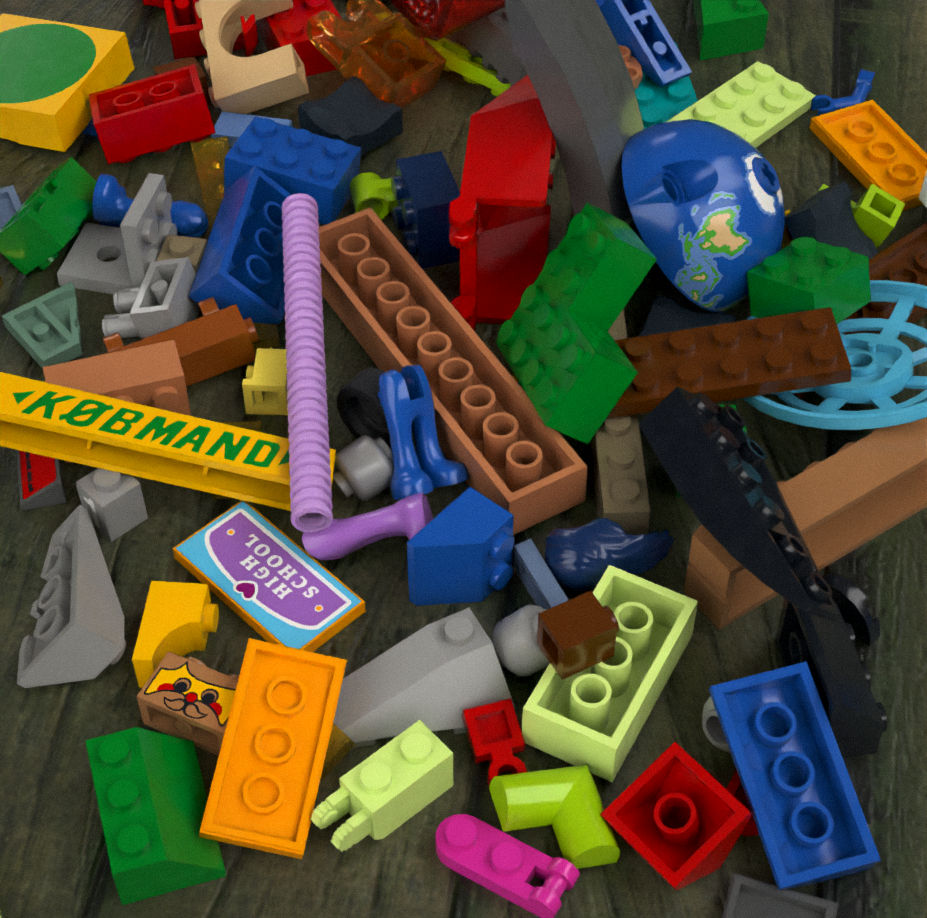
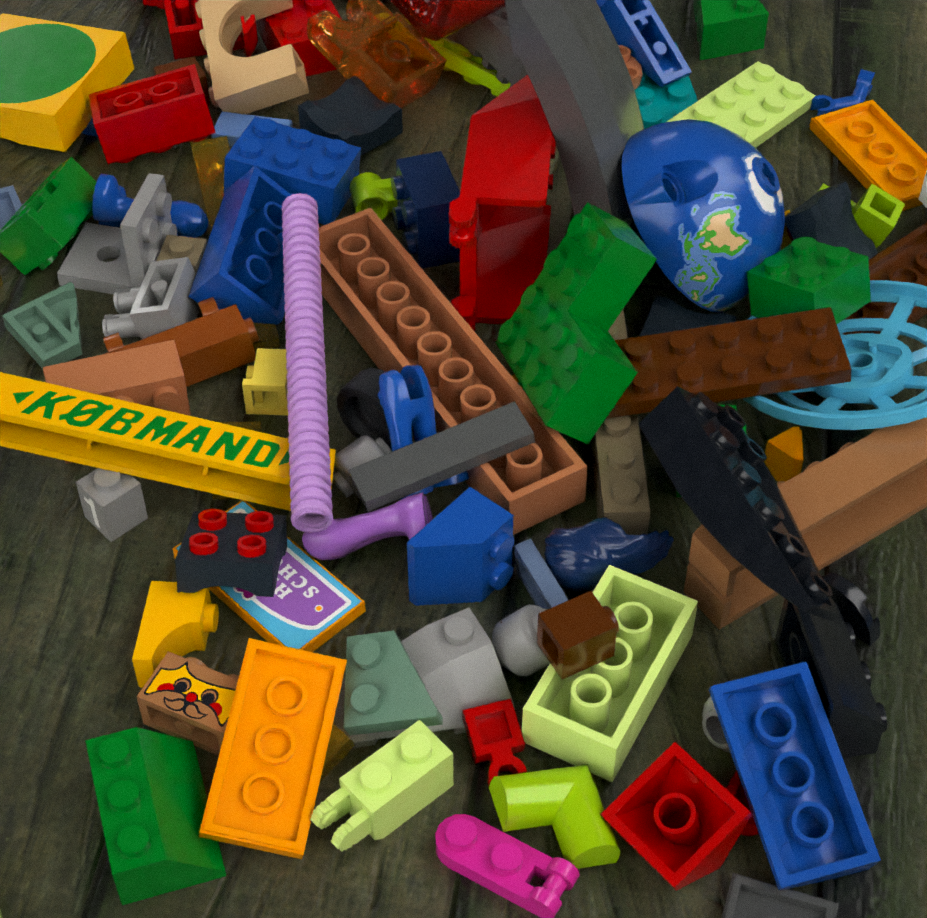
slope [16,450,67,510] -> none
light grey wedge [17,504,126,688] -> none
none -> black brick [175,509,287,597]
none -> sand green wing [343,630,443,736]
none -> dark grey tile [348,401,535,512]
none -> light orange slope [764,426,803,482]

